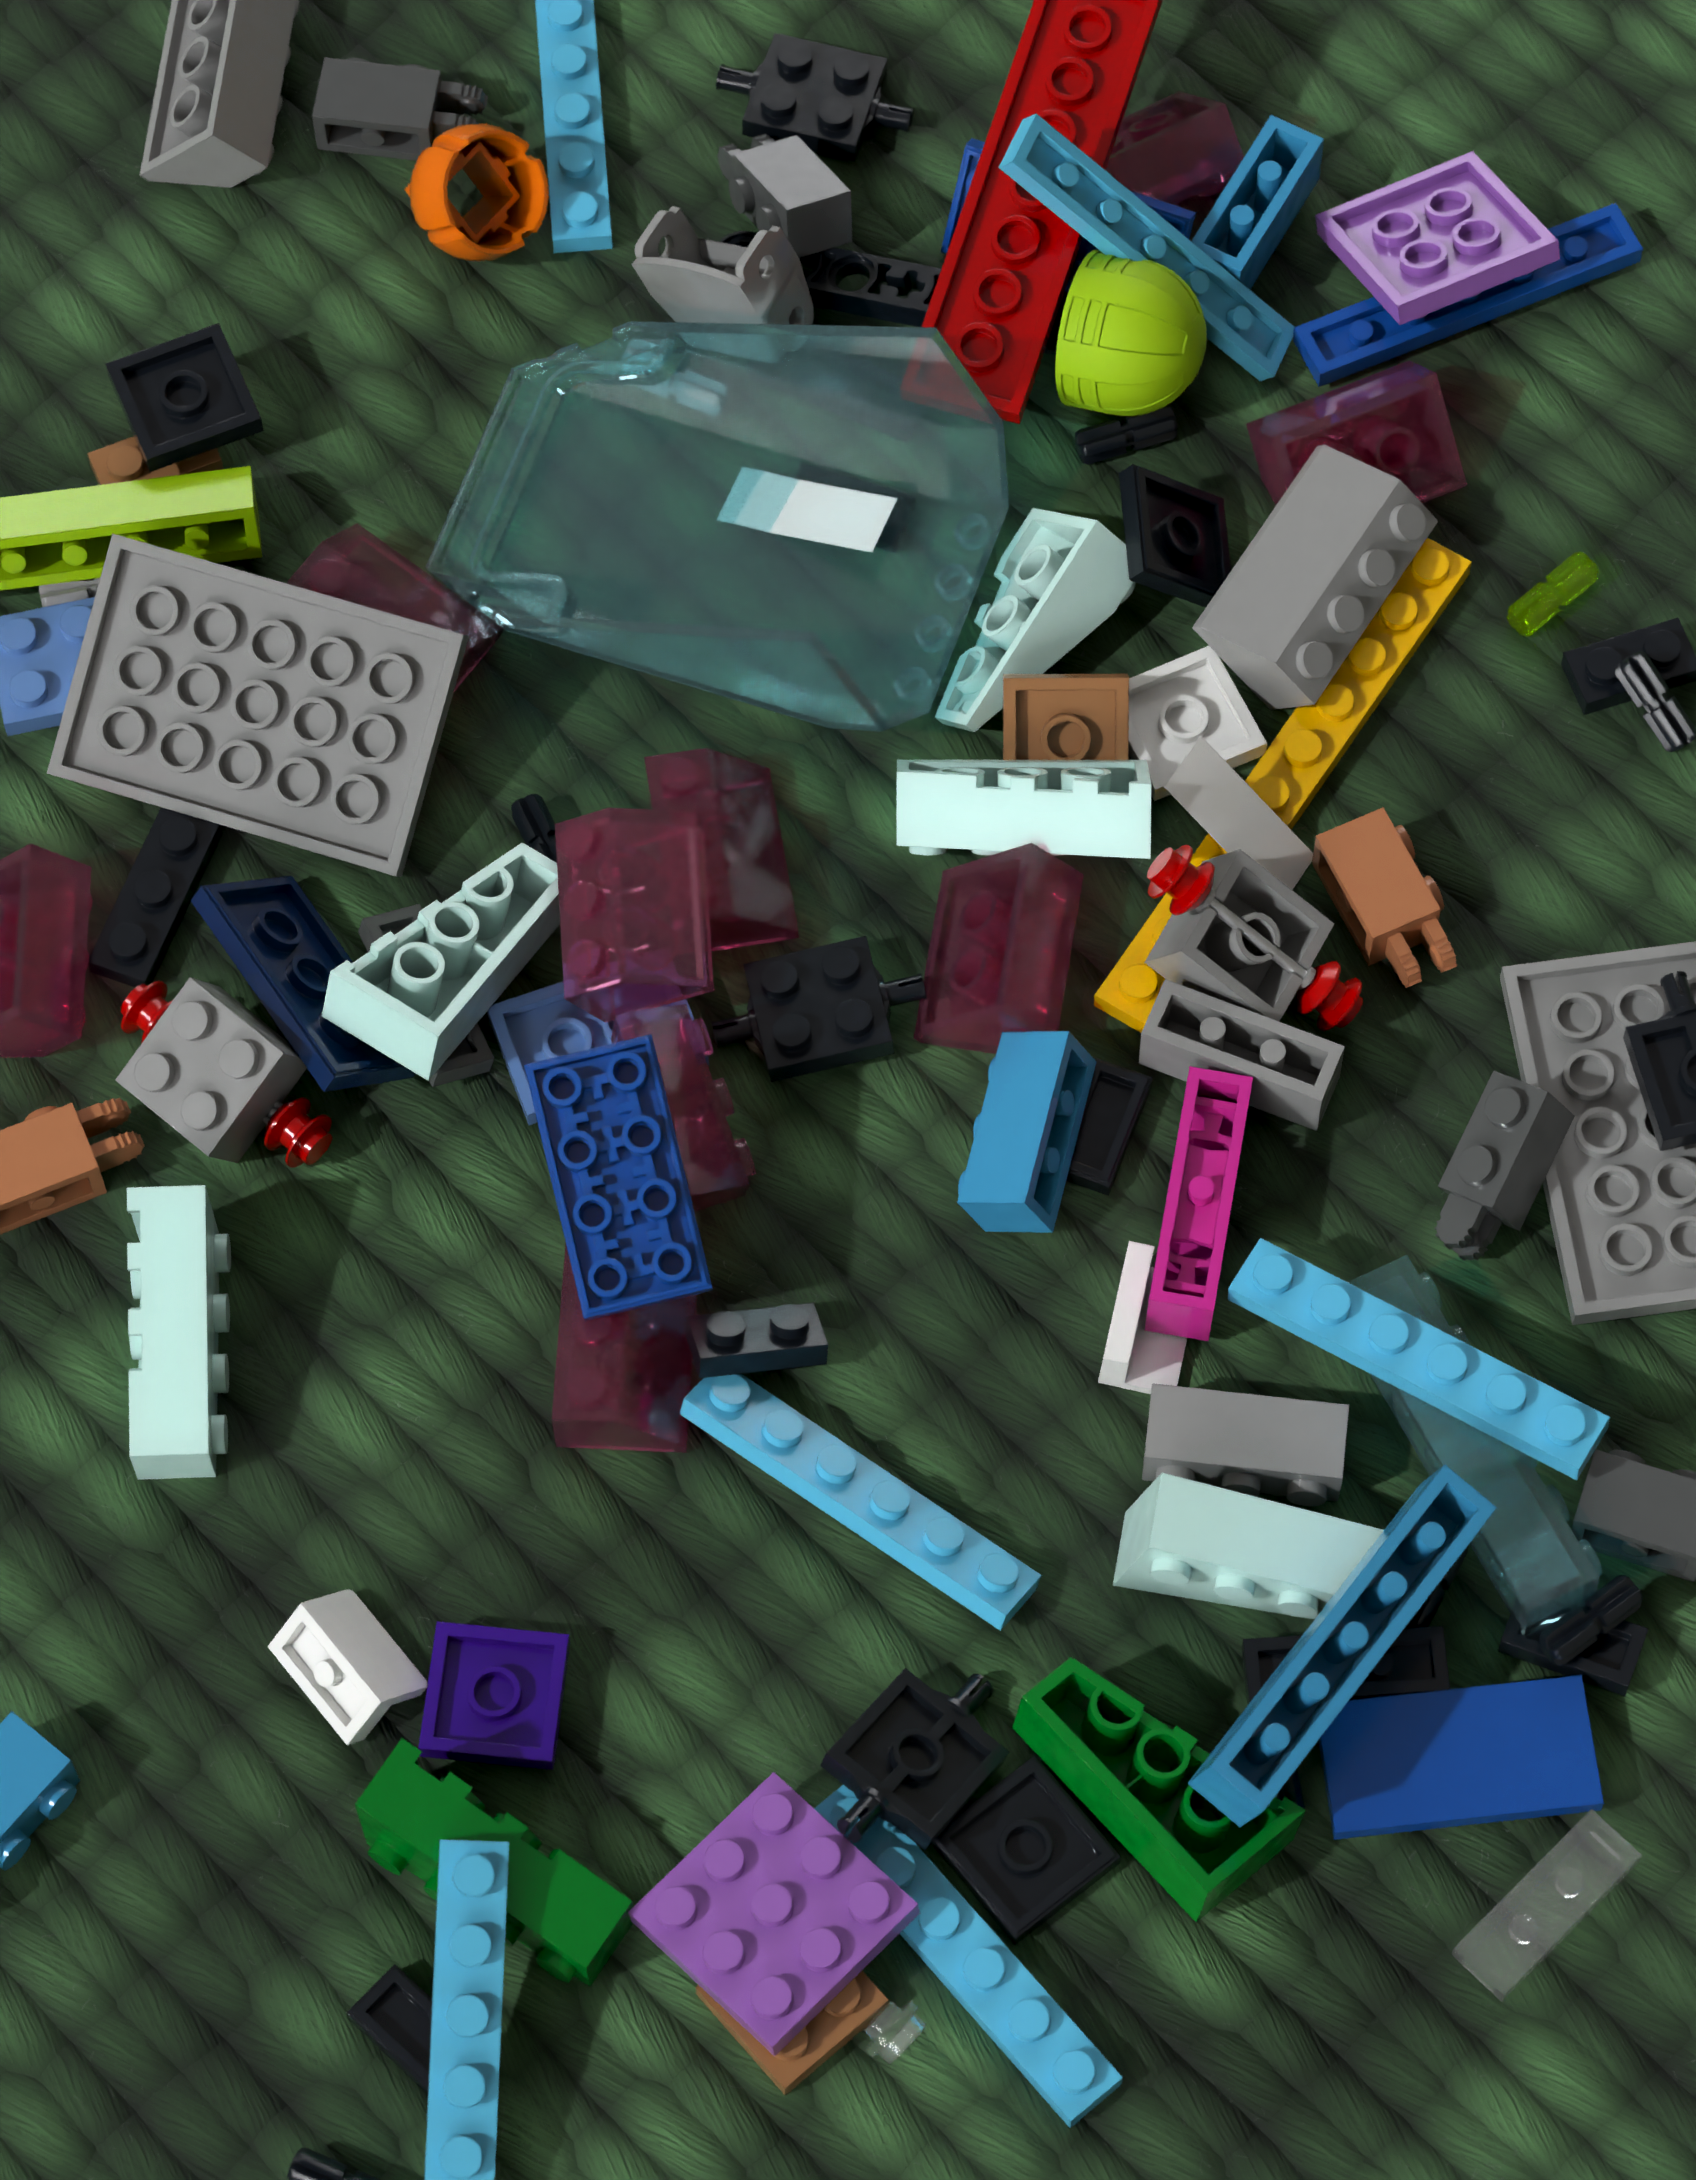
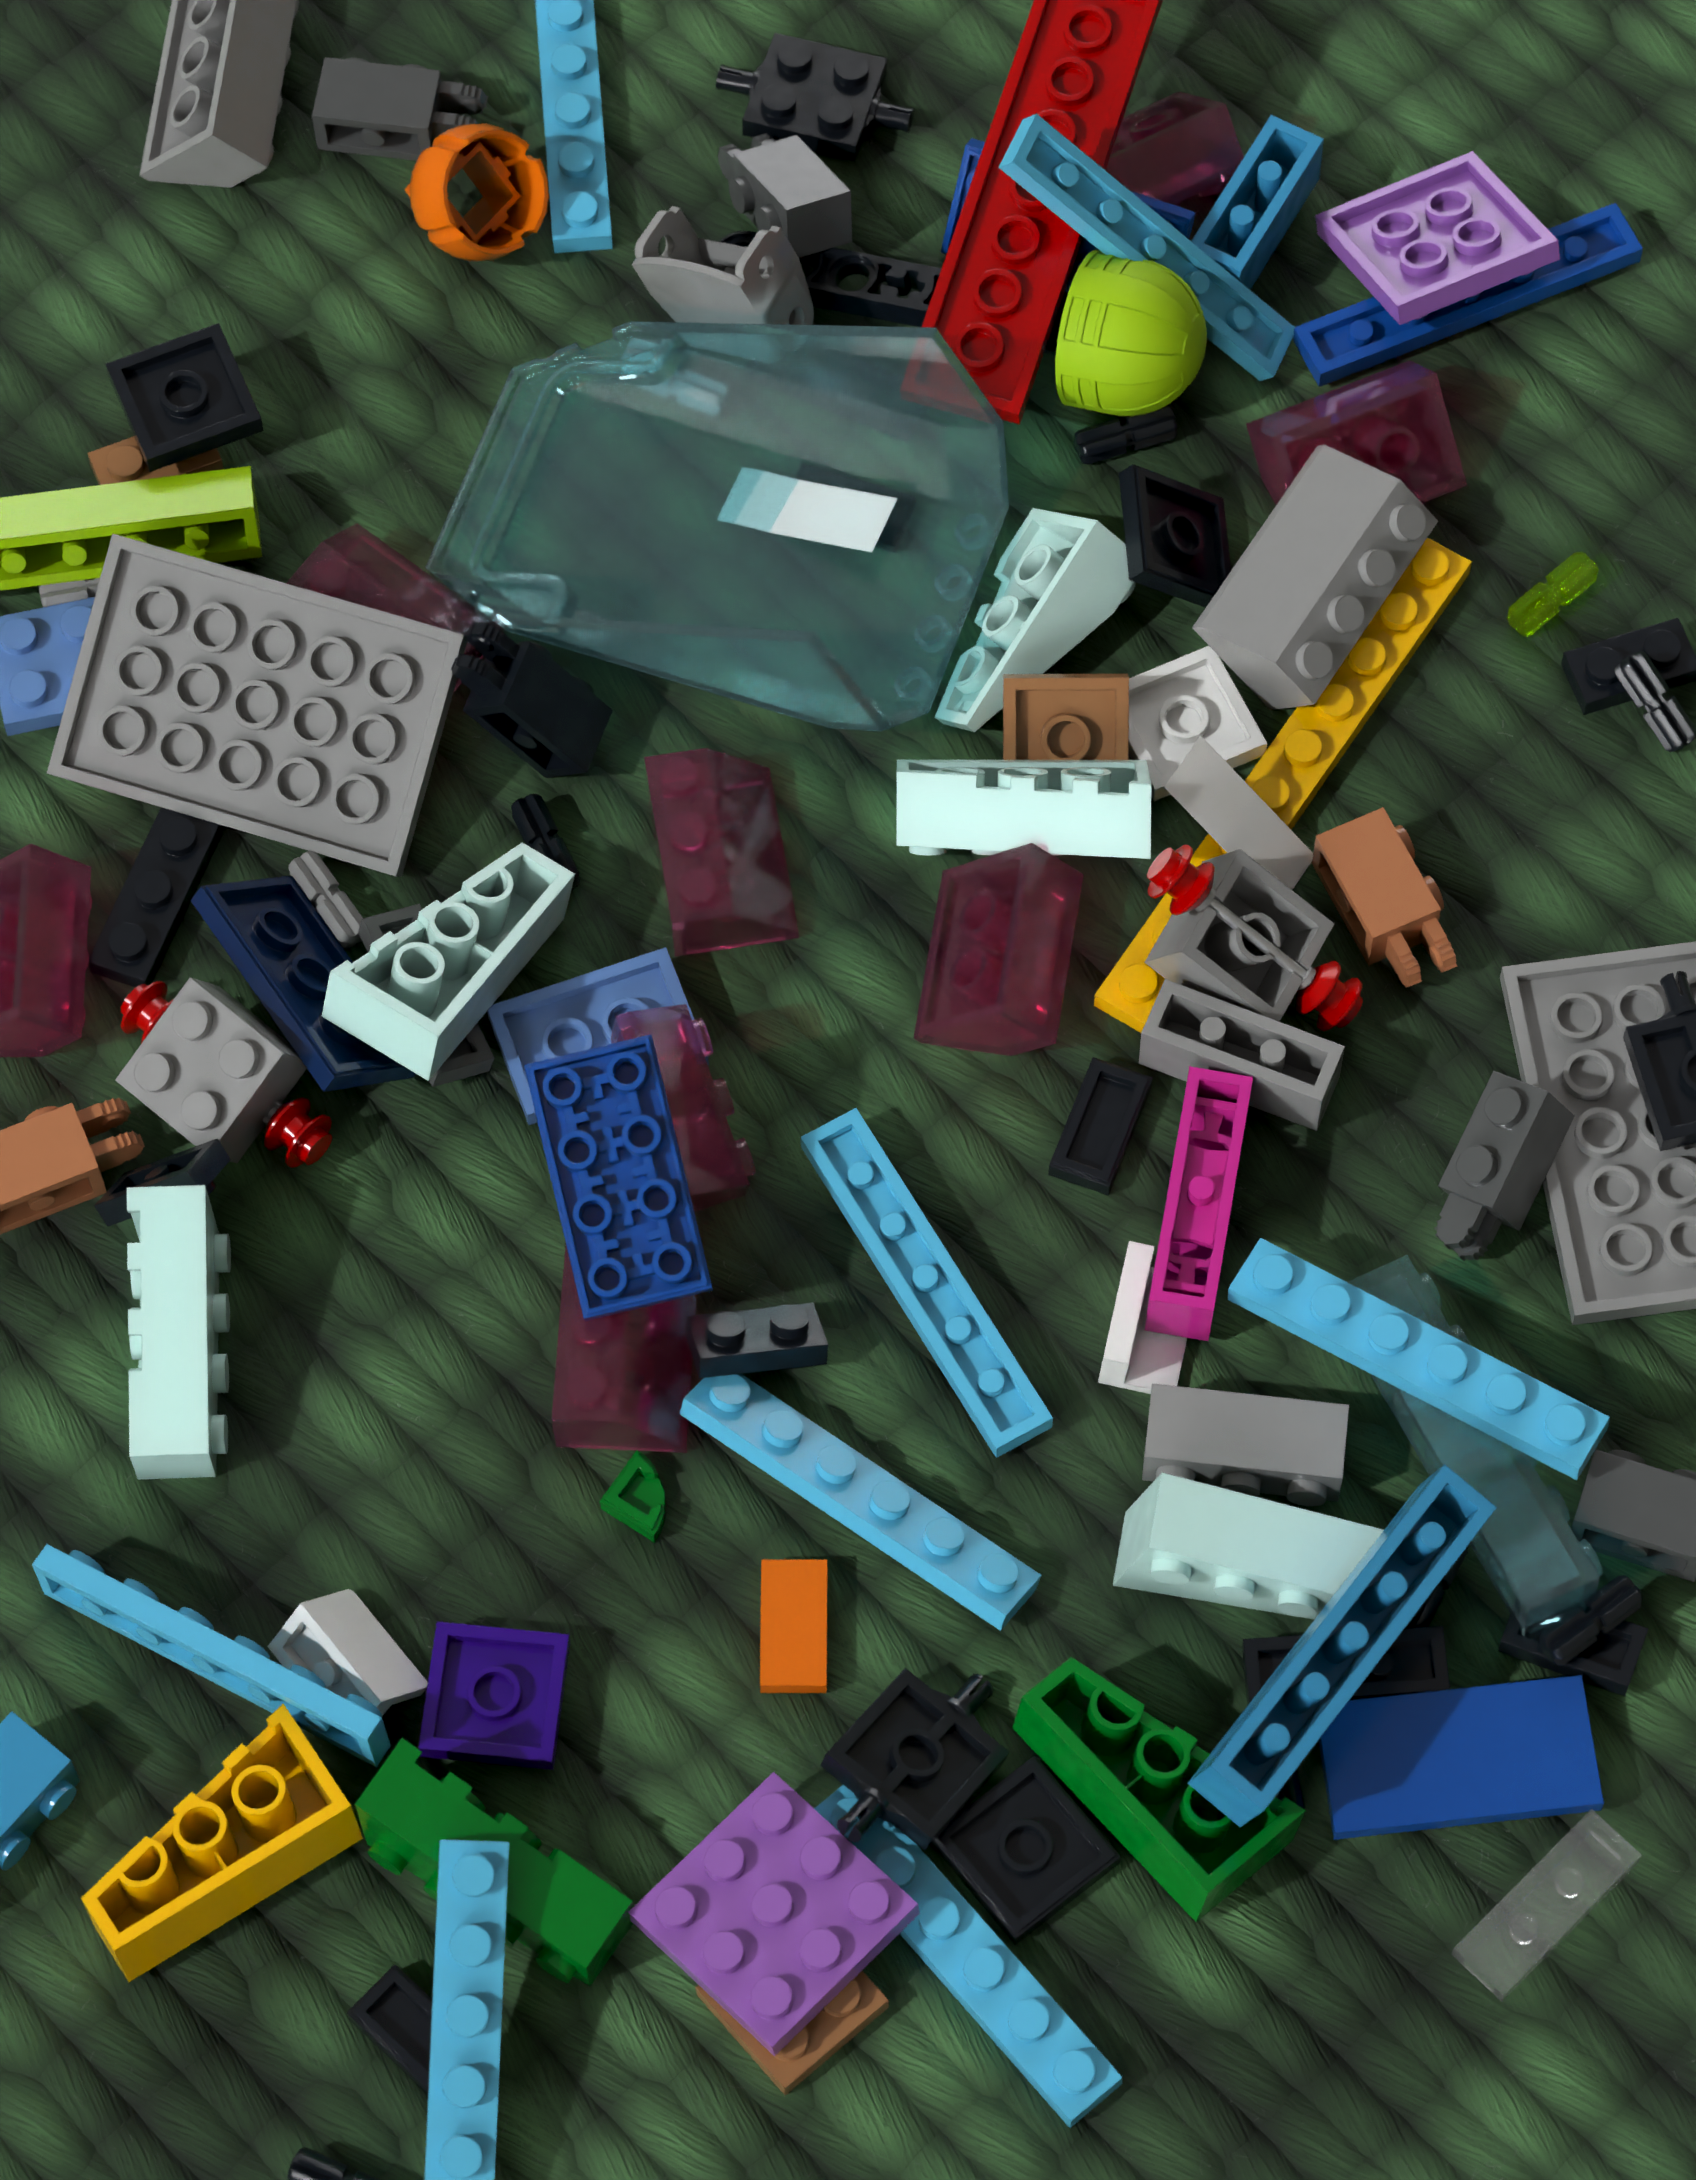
clear pink slope [555,807,714,1022] -> none
black plate [711,936,927,1082] -> none
clear plate [864,2000,927,2064] -> none
dark azure brick [957,1031,1097,1233] -> none
none -> medium azure plate [32,1544,391,1767]
none -> yellow wedge [81,1703,363,1982]
none -> black plate [94,1138,231,1227]
none -> light grey piece [288,851,363,949]
none -> black hinge [450,621,613,778]
none -> green tile [600,1450,666,1543]
none -> orange tile [760,1559,828,1693]
none -> medium azure plate [801,1108,1053,1458]

